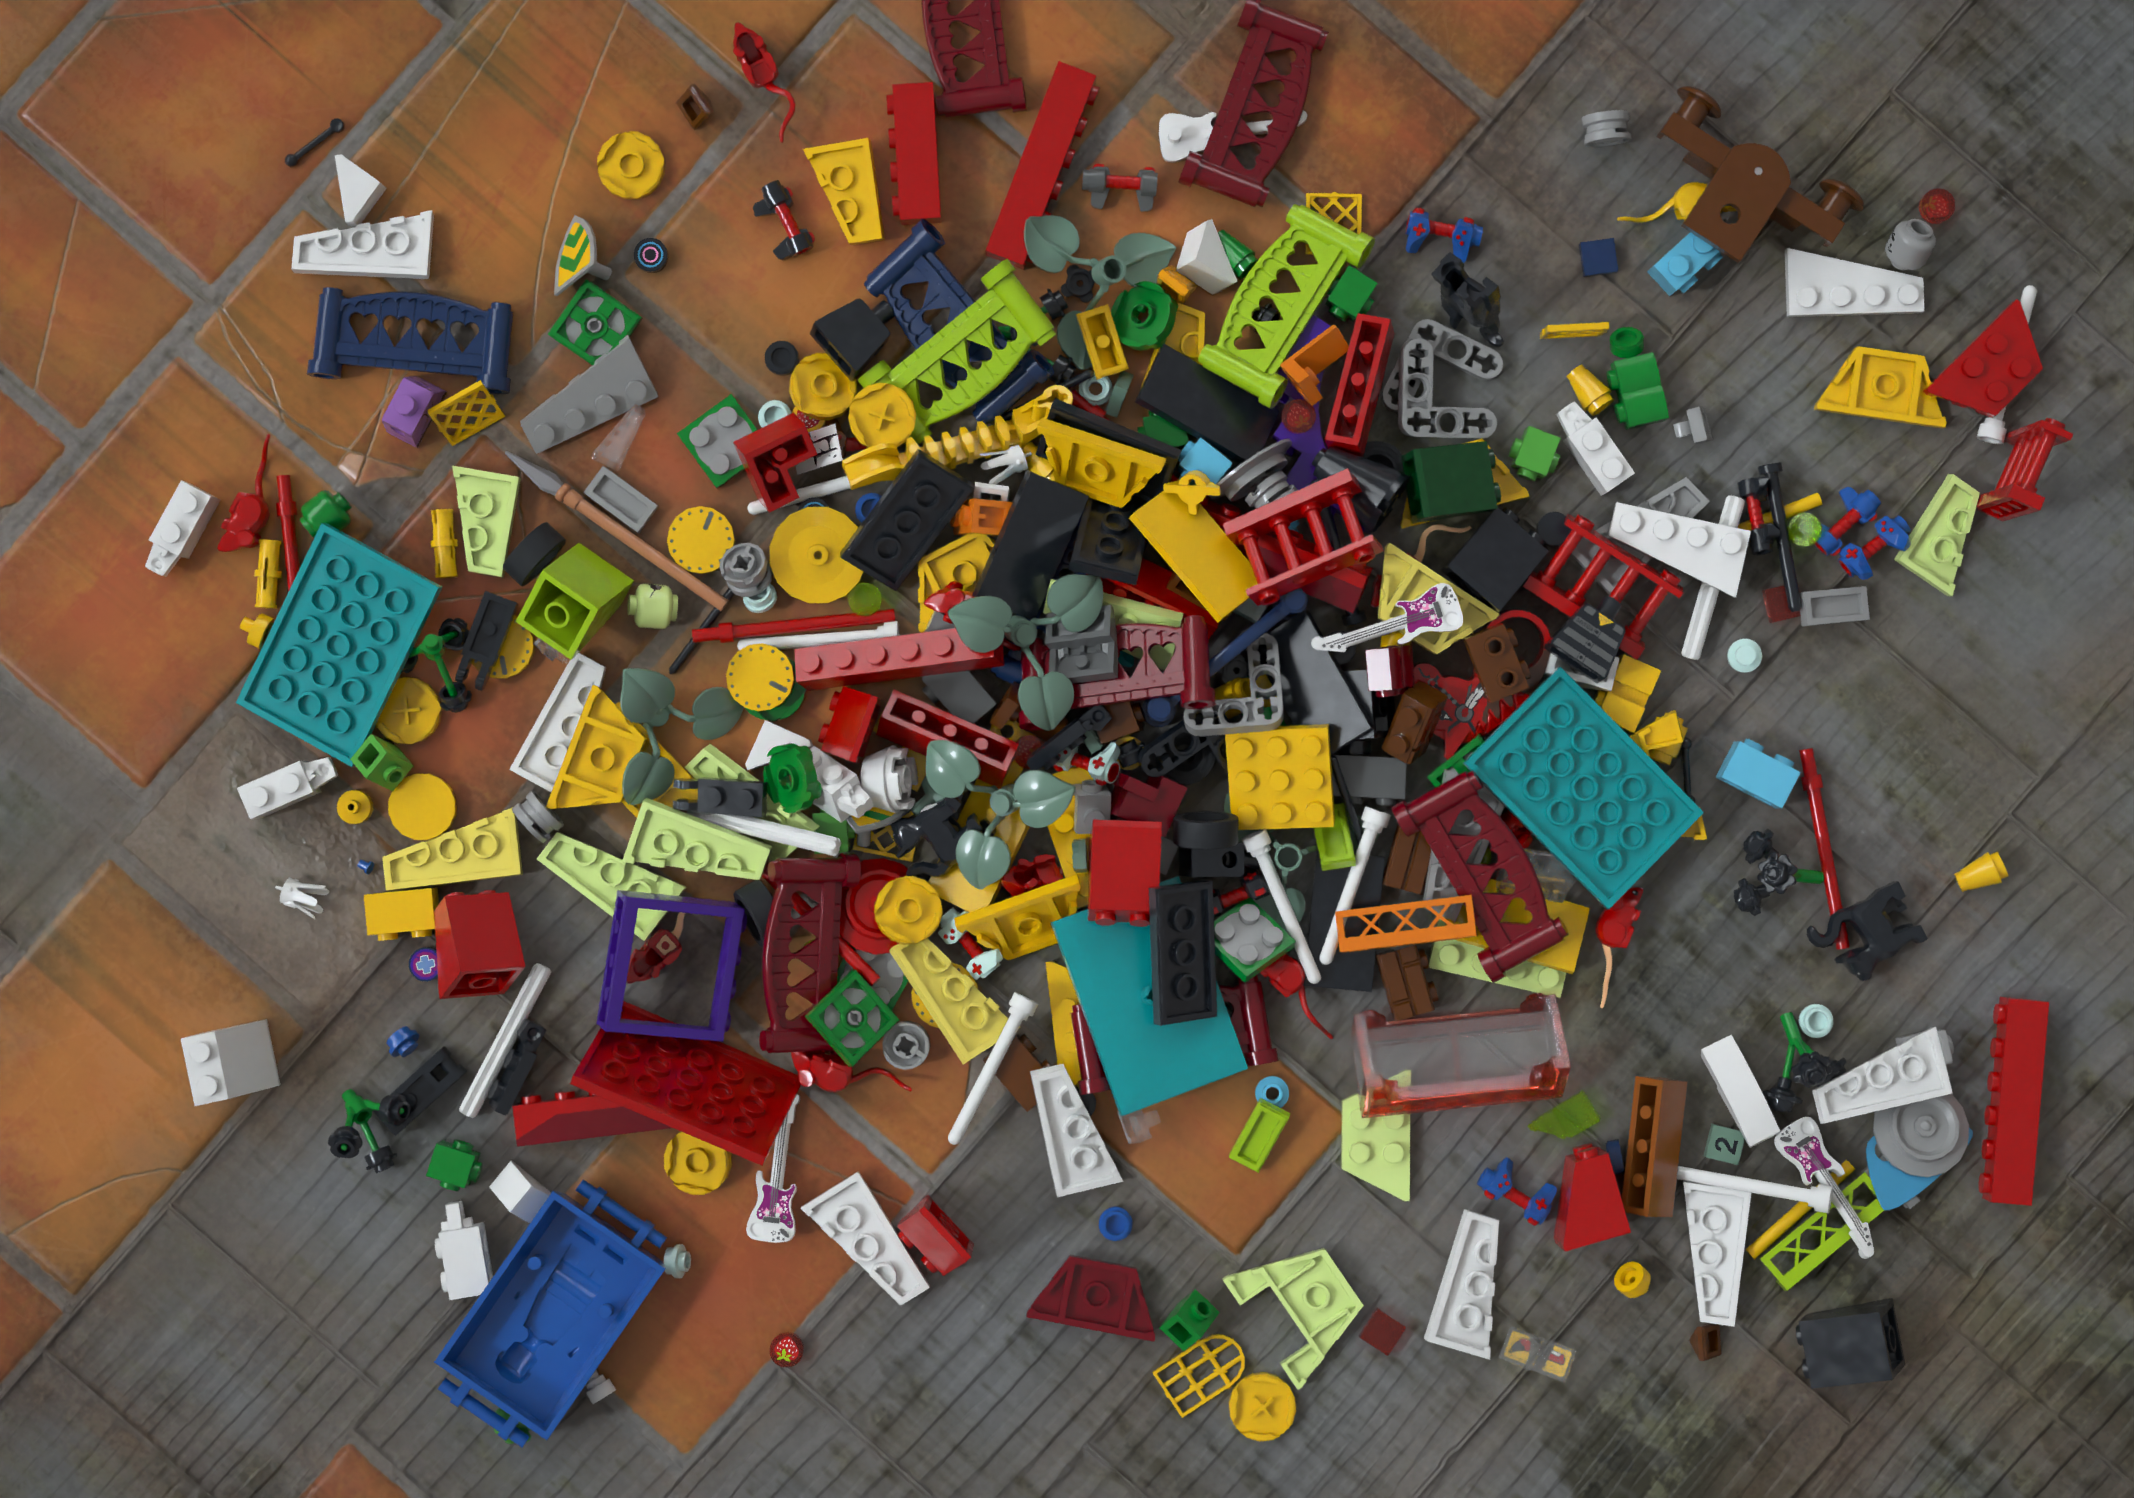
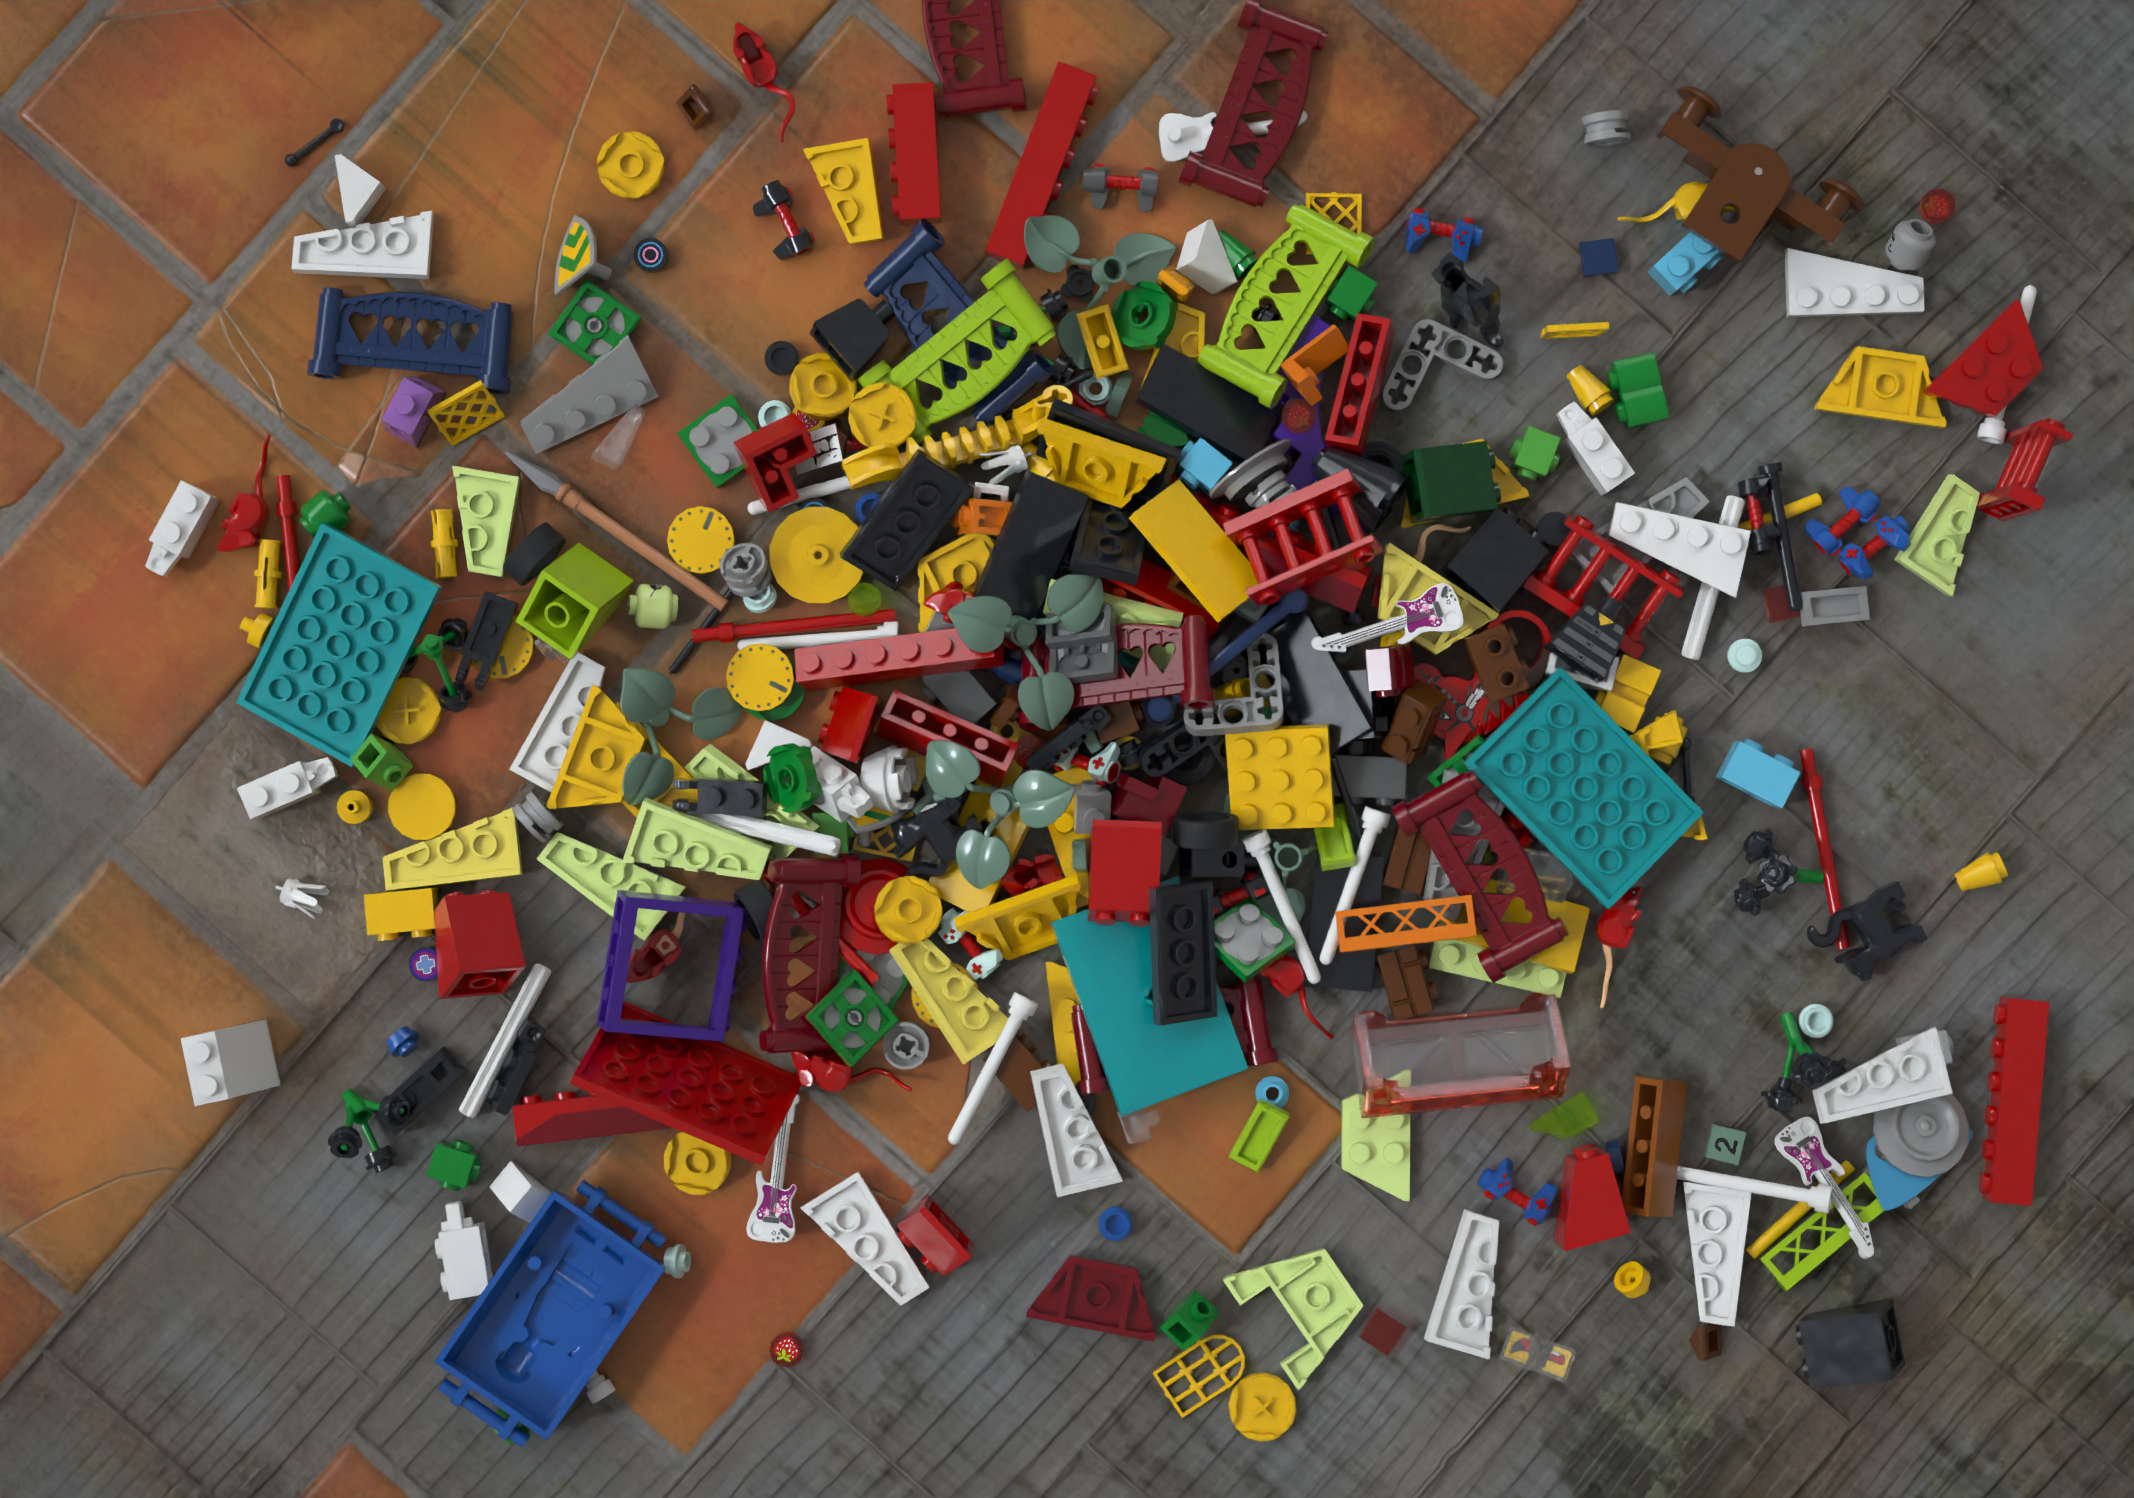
blue piece [357,859,374,875] -> none
light grey tile [583,466,659,533] -> none
yellow piece [1163,470,1221,515] -> none
light grey beam [1398,338,1497,439] -> none
green tile [1610,327,1644,358] -> none
light grey tile [1673,407,1713,443] -> none
white slope [1701,1035,1780,1148] -> none
clear neon green plate [1788,512,1822,547] -> none

